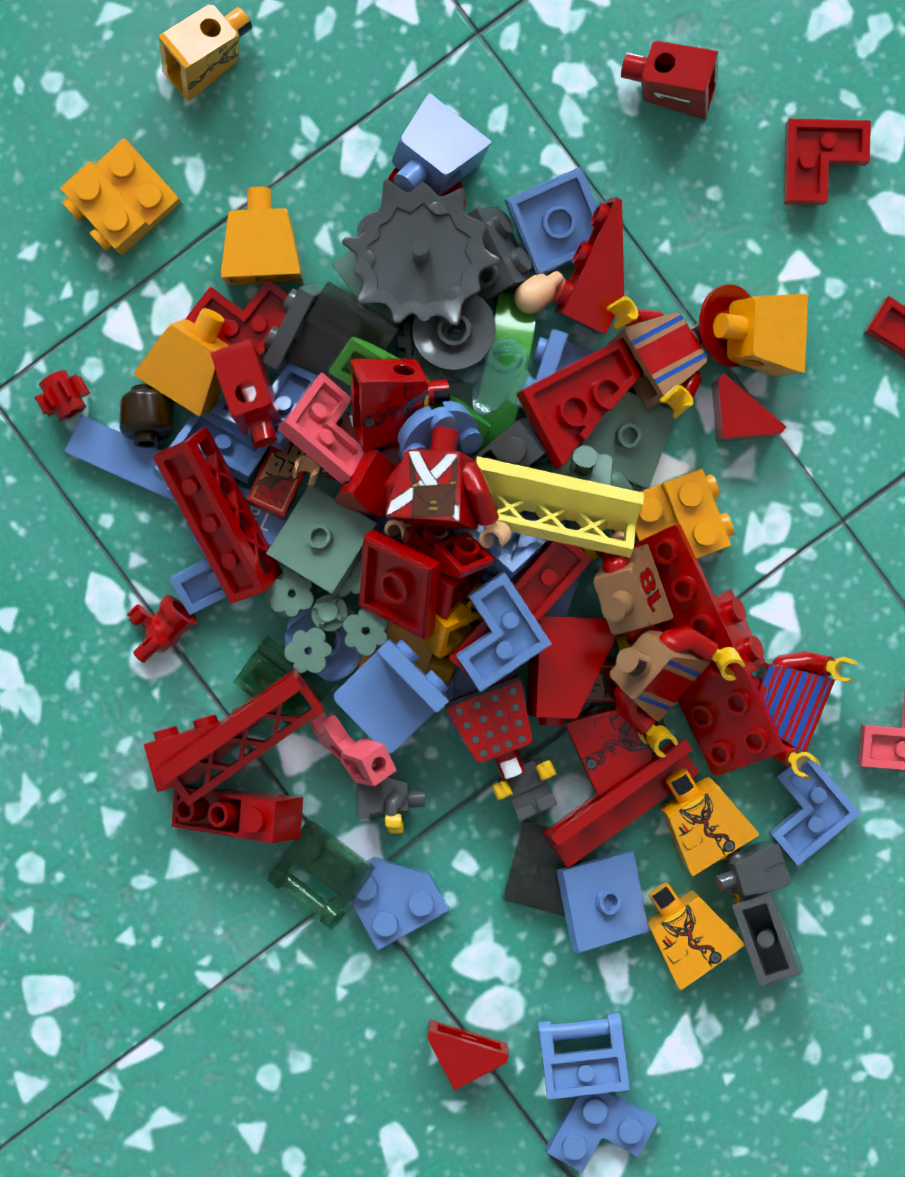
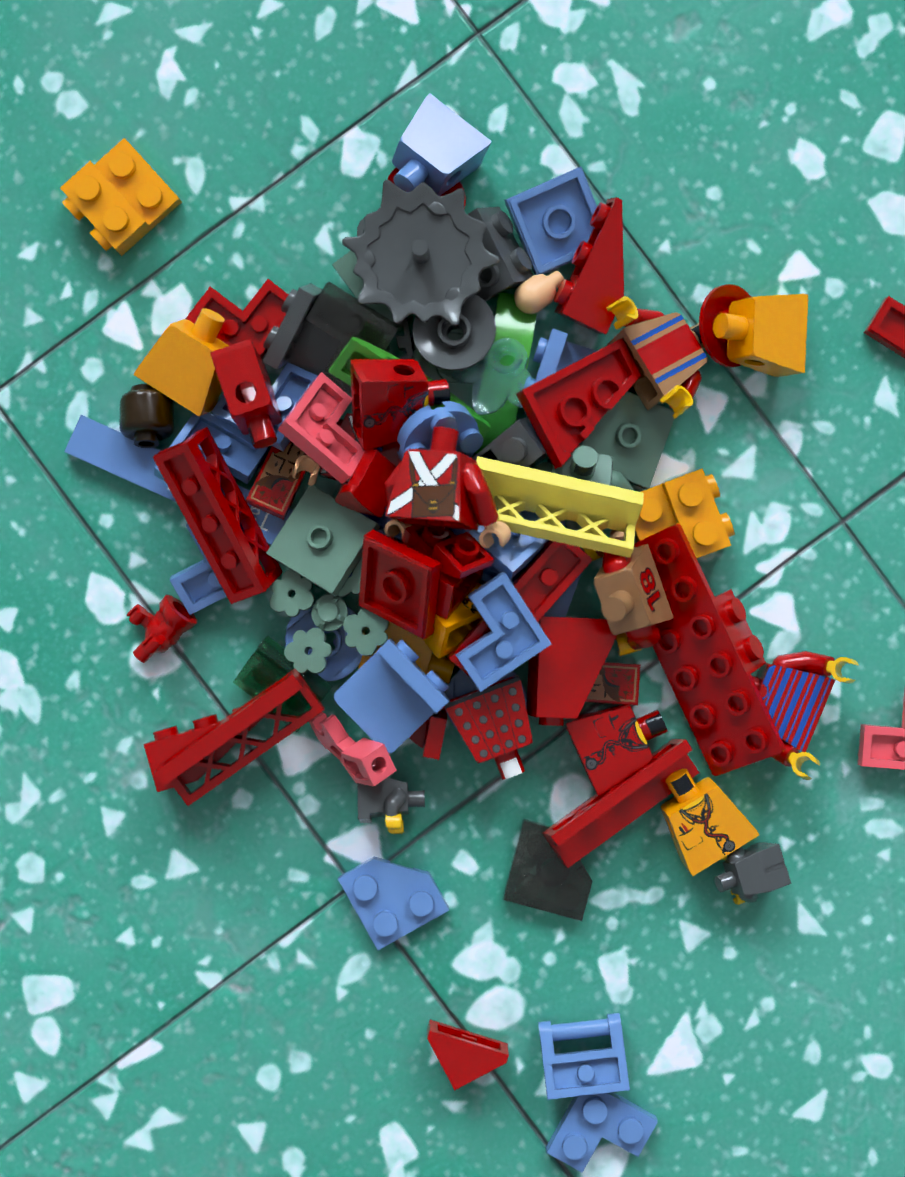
red gear [35,370,90,421] -> none
light orange torso [158,5,252,102] -> none
red slope [171,786,303,843] -> none
light orange torso [221,186,304,285] -> none
clear green plate [267,820,376,930] -> none
dark grey piece [492,749,557,821] -> none
medium blue plate [556,850,649,953] -> none
torso [609,626,745,757] -> none
red torso [621,41,718,120] -> none
light orange torso [647,882,745,990] -> none
red slope [712,373,786,442] -> none
dark grey slope [732,892,804,987] -> none
medium blue plate [769,750,861,866] -> none
red plate [783,118,871,205] -> none
none -> red tile [409,706,447,760]

